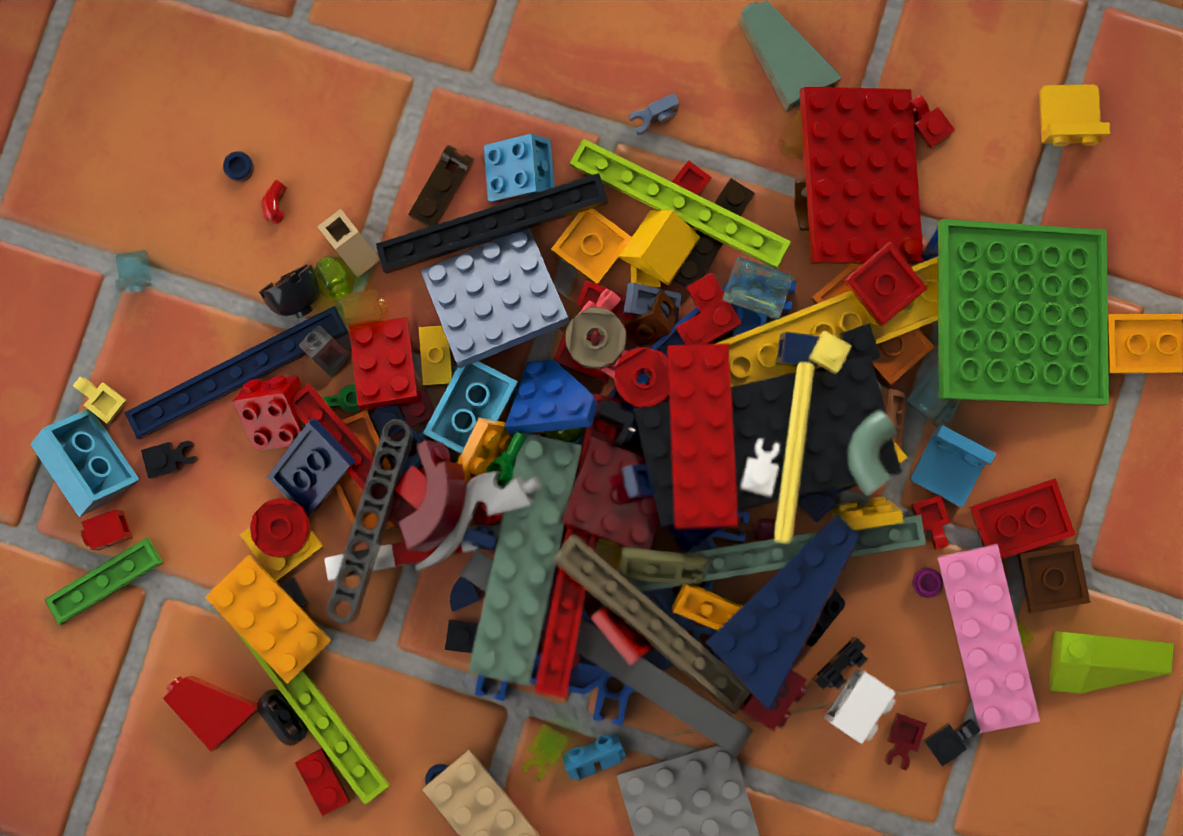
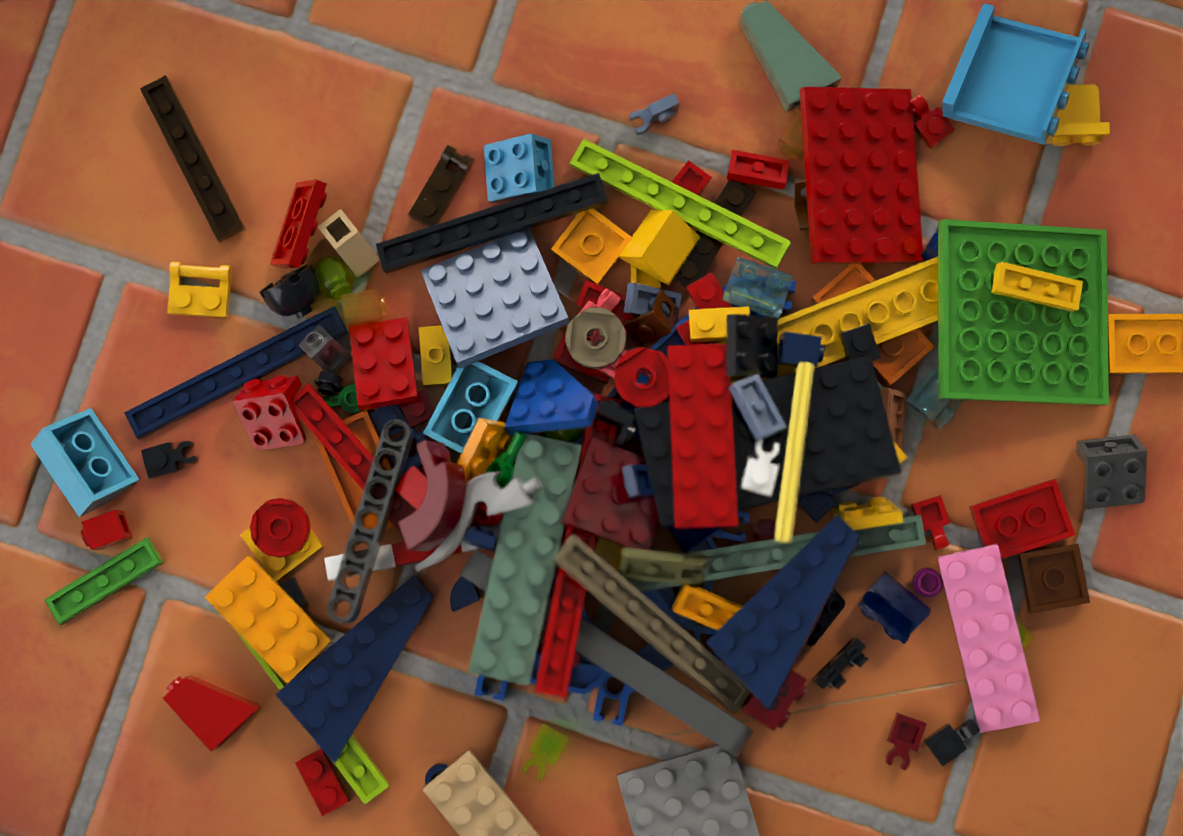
light yellow plate [73,376,128,424] -> none
clear light blue bracket [115,250,152,294] -> none
dark blue tile [223,151,254,182] -> none
black plate [257,689,308,746] -> none
red arm [261,179,287,224] -> none
dark blue plate [267,418,356,517] -> none
black plate [445,620,479,653] -> none
dark azure hinge [562,733,627,781] -> none
red plate [591,606,654,666] -> none
light yellow plate [808,331,851,374] -> none
white brick [823,668,896,744] -> none
red plate [843,242,928,327] -> none
sand green cylinder [848,410,897,496] -> none
dark azure bracket [910,425,996,507] -> none
lime wedge [1049,631,1174,694] -> none
none -> dark brown plate [140,75,246,242]
none -> yellow plate [167,262,232,319]
none -> red plate [270,179,327,268]
none -> dark blue wing [275,575,433,764]
none -> black plate [314,371,343,396]
none -> yellow plate [689,307,750,342]
none -> red plate [727,150,789,190]
none -> black plate [727,314,778,379]
none -> sand blue plate [729,374,786,442]
none -> clear blue bracket [858,571,931,644]
none -> dark azure panel [942,3,1090,145]
none -> yellow plate [991,262,1083,312]
none -> dark grey bracket [1076,434,1147,509]

